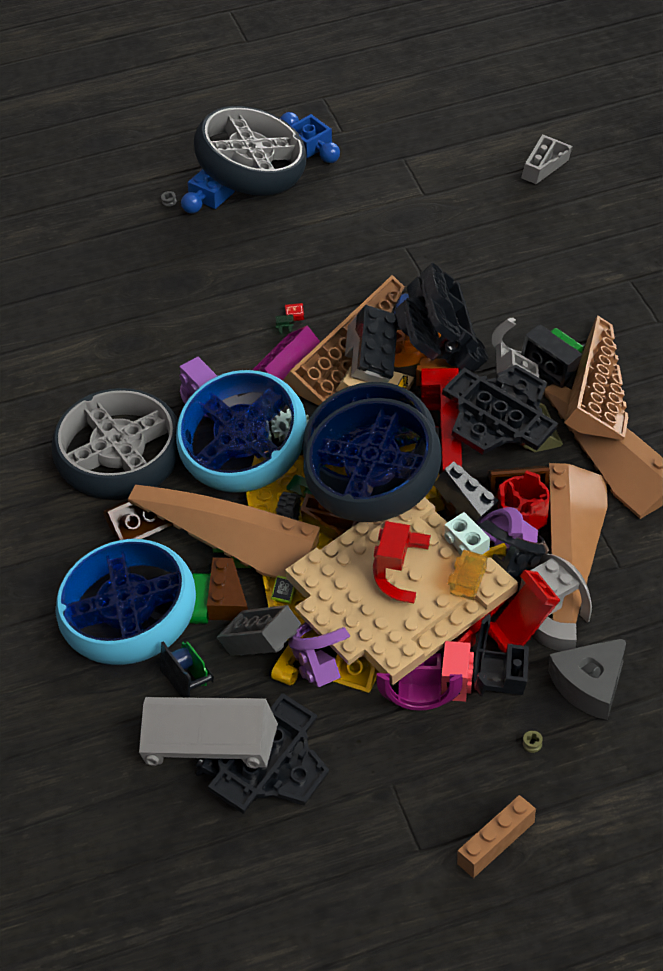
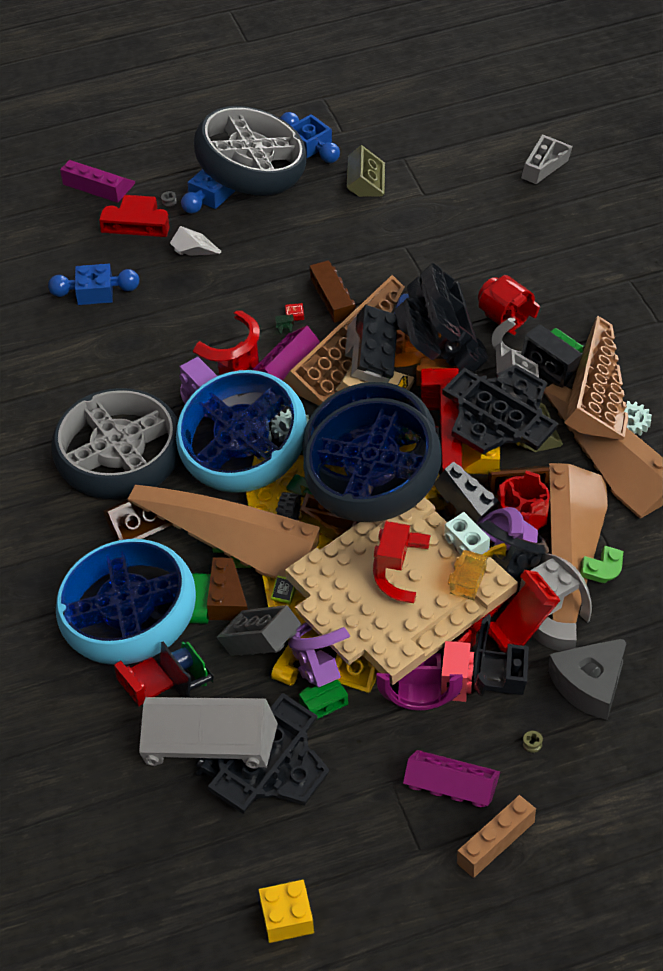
none -> blue brick [48,264,139,305]
none -> magenta slope [60,160,135,203]
none -> red brick [99,195,169,237]
none -> red bracket [114,657,173,706]
none -> white slope [170,226,221,256]
none -> red piece [193,311,260,375]
none -> yellow brick [259,880,314,943]
none -> green brick [299,679,348,719]
none -> reddish brown brick [309,260,356,323]
none -> olive slope [347,145,385,197]
none -> magenta slope [403,750,501,807]
none -> yellow slope [462,442,500,474]
none -> red piece [478,275,540,335]
none -> bright green plate [580,546,623,583]
none -> light aqua gear [624,401,652,436]

